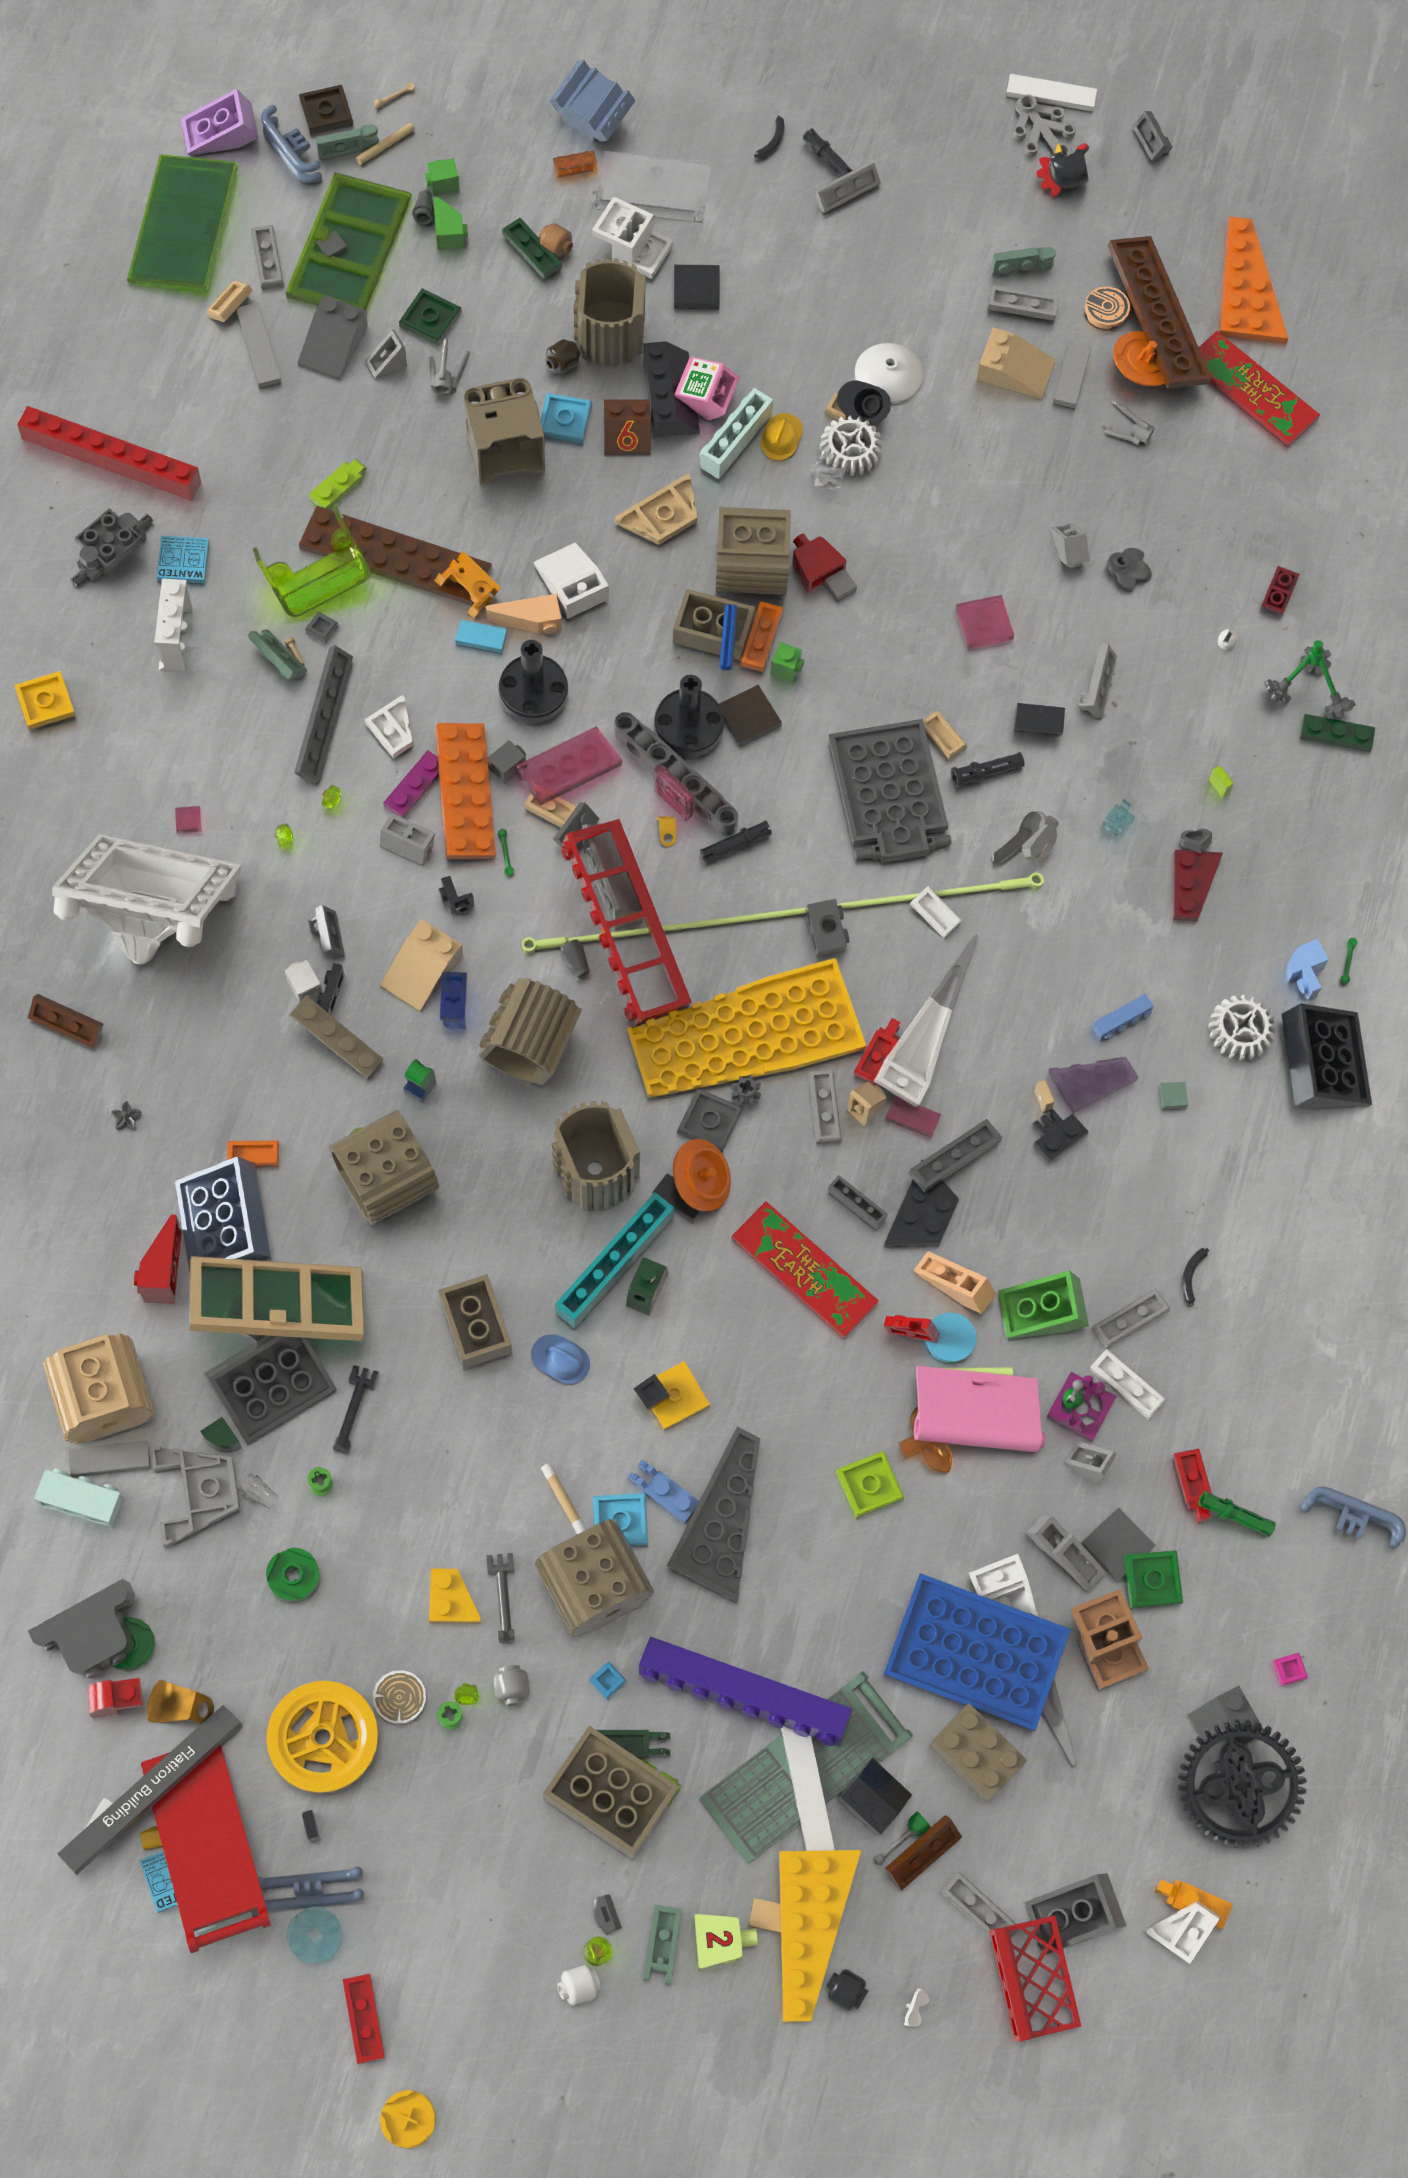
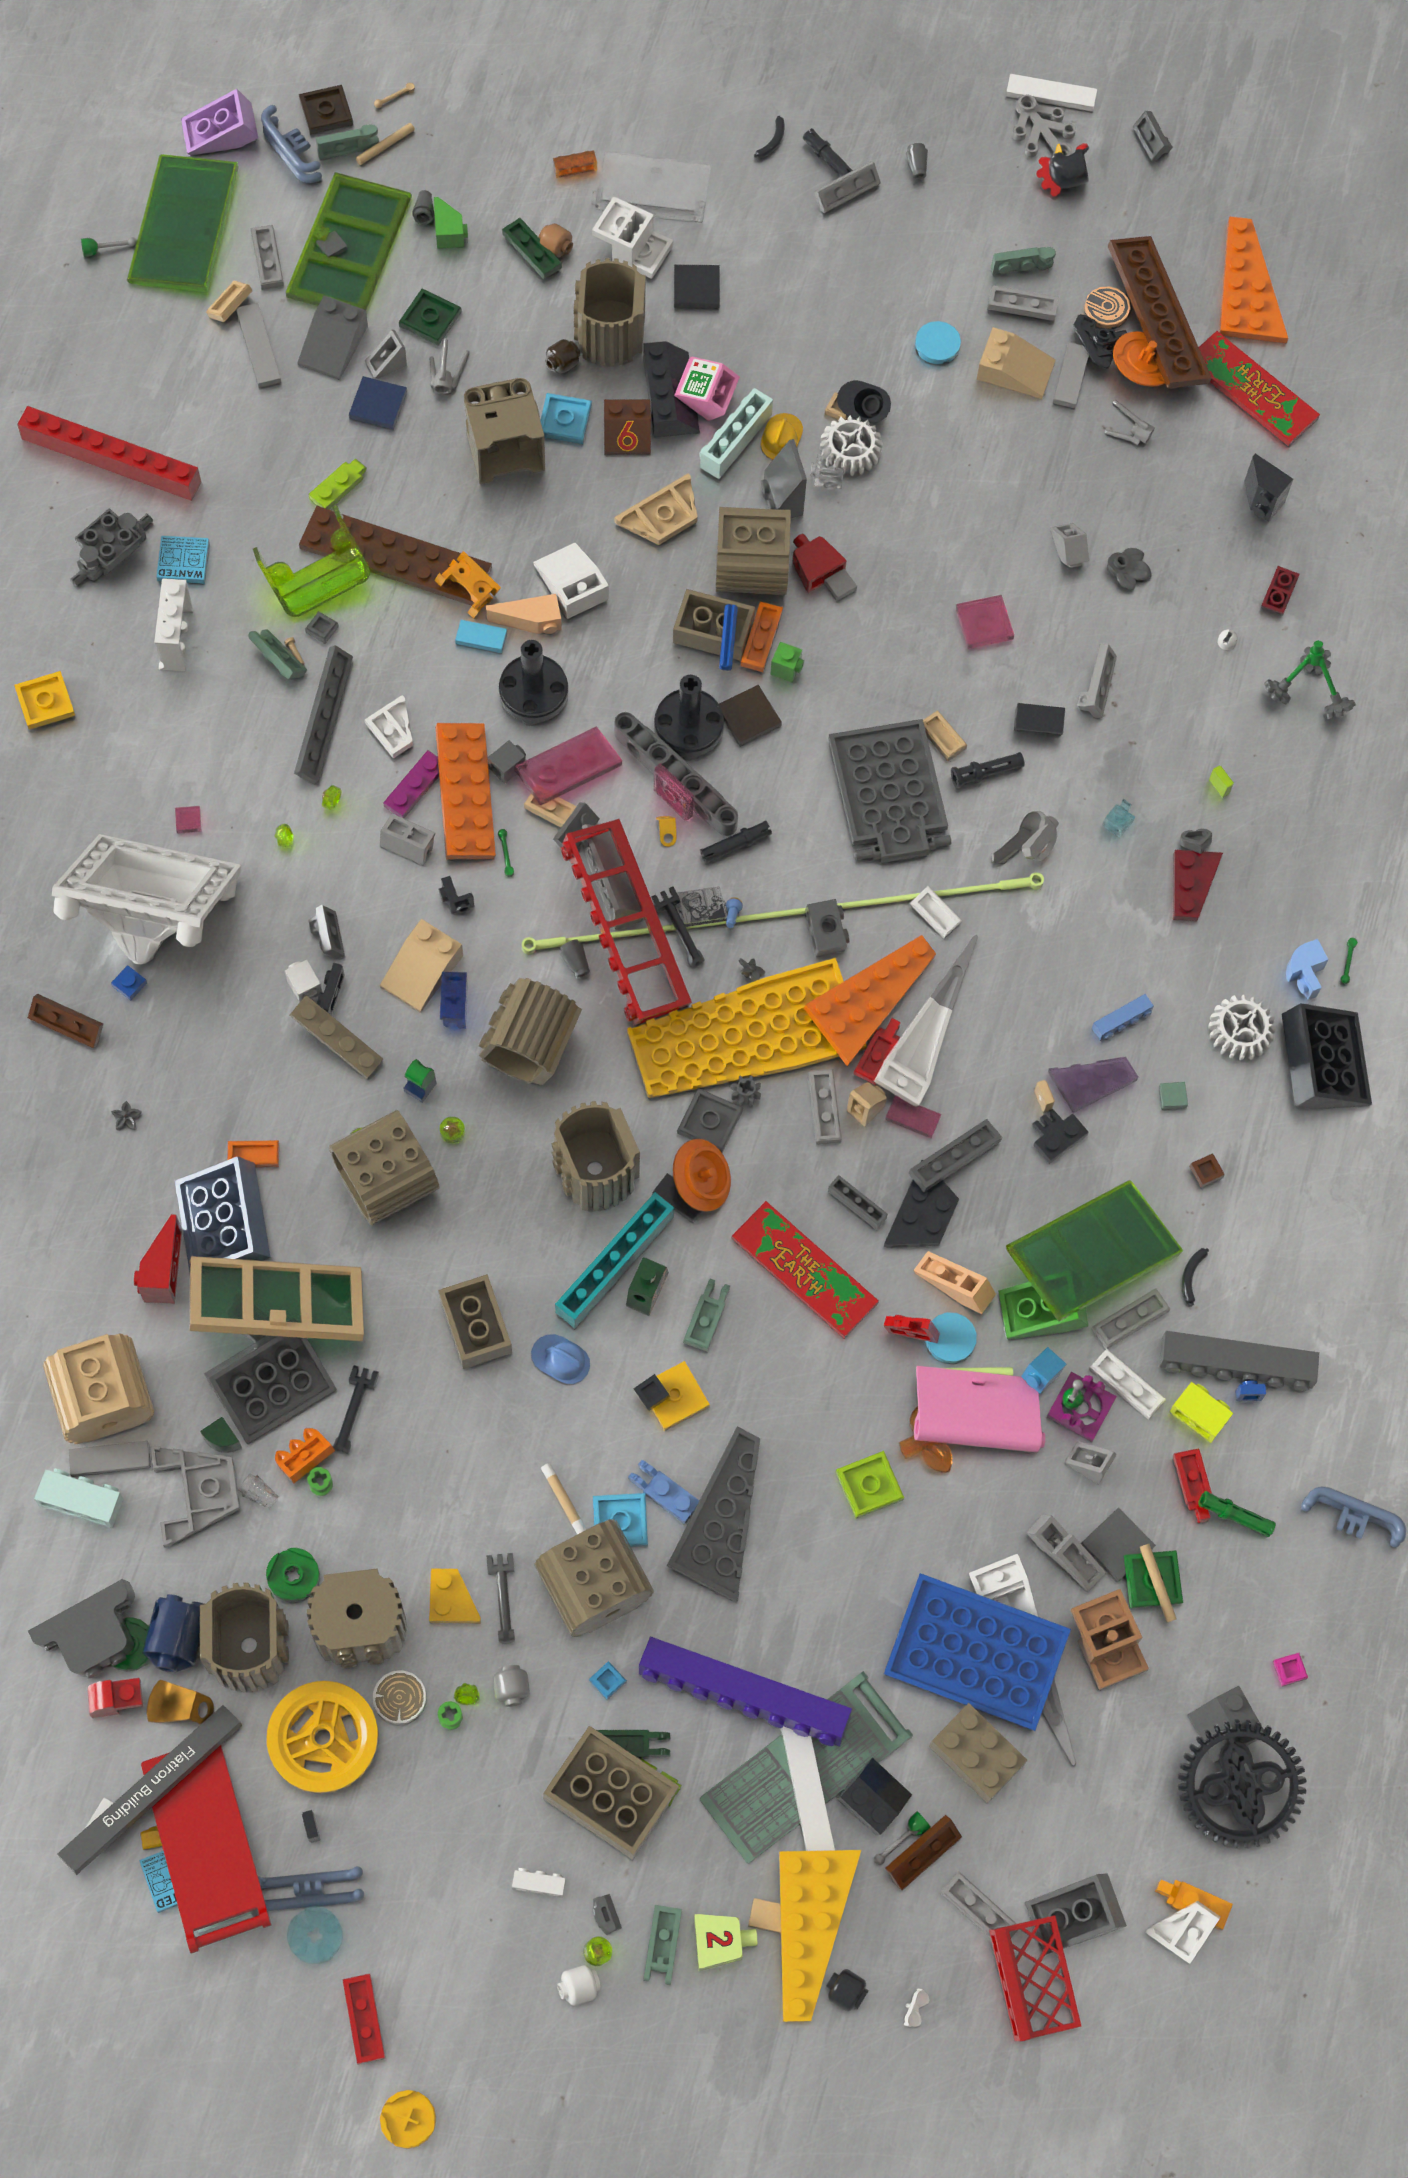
bright green brick [424,158,460,195] -> none
sand blue slope [550,60,635,142] -> none
white dish [855,343,924,404] -> none
dark green plate [1300,714,1375,752] -> none
none -> hinge [81,237,137,257]
none -> blue plate [111,965,147,1001]
none -> dark blue cylinder [142,1594,204,1672]
none -> dark tan piece [200,1582,289,1692]
none -> orange plate [275,1428,335,1483]
none -> dark tan piece [307,1568,407,1668]
none -> dark blue tile [349,376,407,430]
none -> clear neon green tile [439,1117,465,1143]
none -> white piece [512,1868,566,1898]
none -> black hinge [651,886,705,967]
none -> piece [678,886,727,927]
none -> sand green hinge [683,1278,730,1352]
none -> medium blue piece [726,897,743,928]
none -> dark grey plant [738,958,765,981]
none -> dark grey slope [761,439,807,518]
none -> orange wing [804,935,936,1067]
none -> dark grey cone [906,143,928,179]
none -> medium azure tile [915,321,961,365]
none -> clear green door [1006,1180,1183,1322]
none -> dark azure brick [1021,1347,1067,1394]
none -> black piece [1073,314,1127,369]
none -> tan bar [1140,1544,1177,1622]
none -> dark grey brick [1159,1331,1320,1391]
none -> neon yellow brick [1169,1382,1233,1443]
none -> reddish brown plate [1189,1153,1225,1188]
none -> blue plate [1235,1381,1266,1401]
none -> black slope [1244,453,1293,522]

